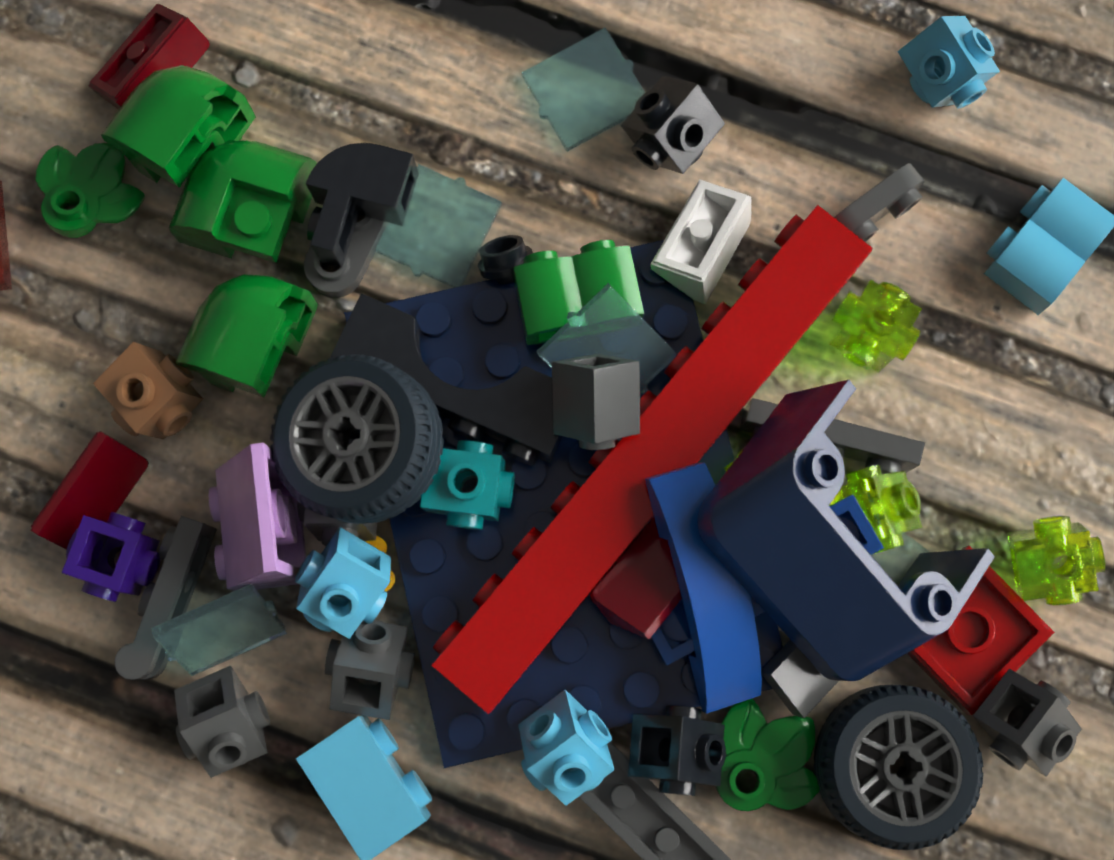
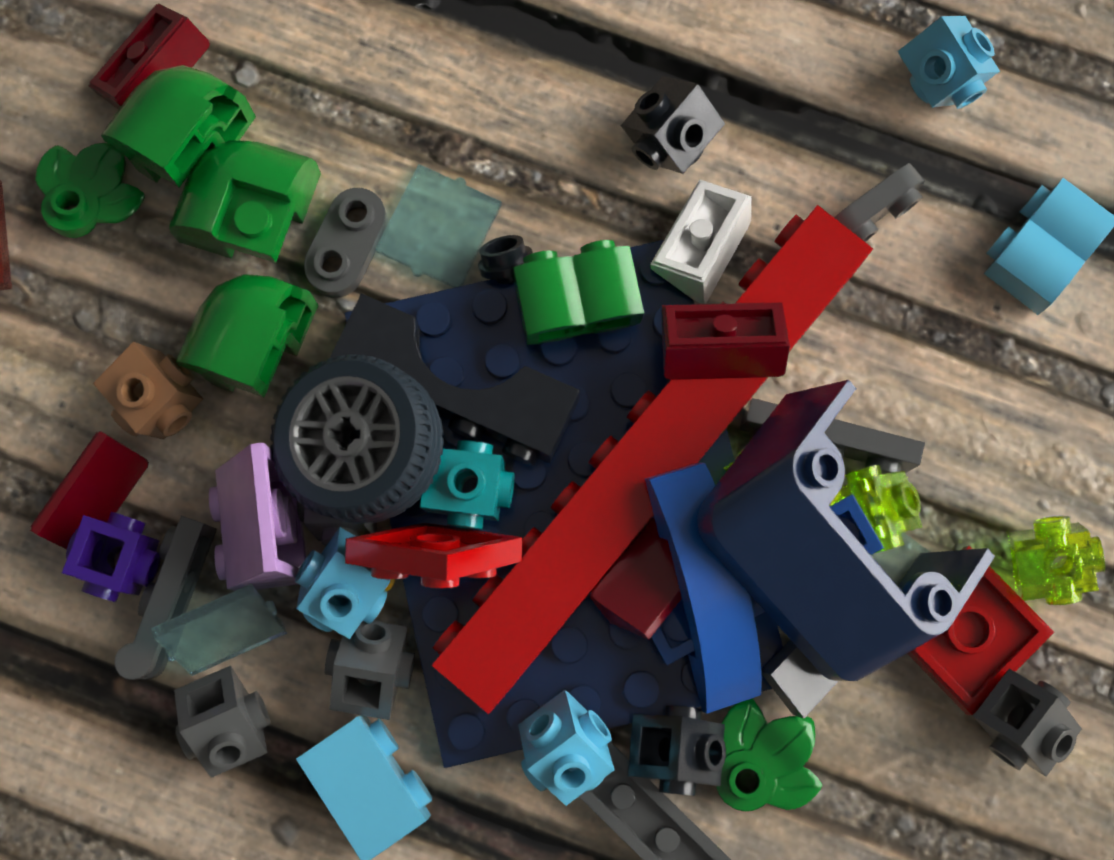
black brick [306,143,419,268] -> none
clear light blue piece [522,28,645,152] -> none
clear light blue piece [536,283,677,394] -> none
dark grey brick [552,354,640,450] -> none
wheel [814,685,984,850] -> none
clear neon green brick [829,280,922,373] -> none
none -> red plate [345,523,522,588]
none -> dark red slope [661,302,790,379]

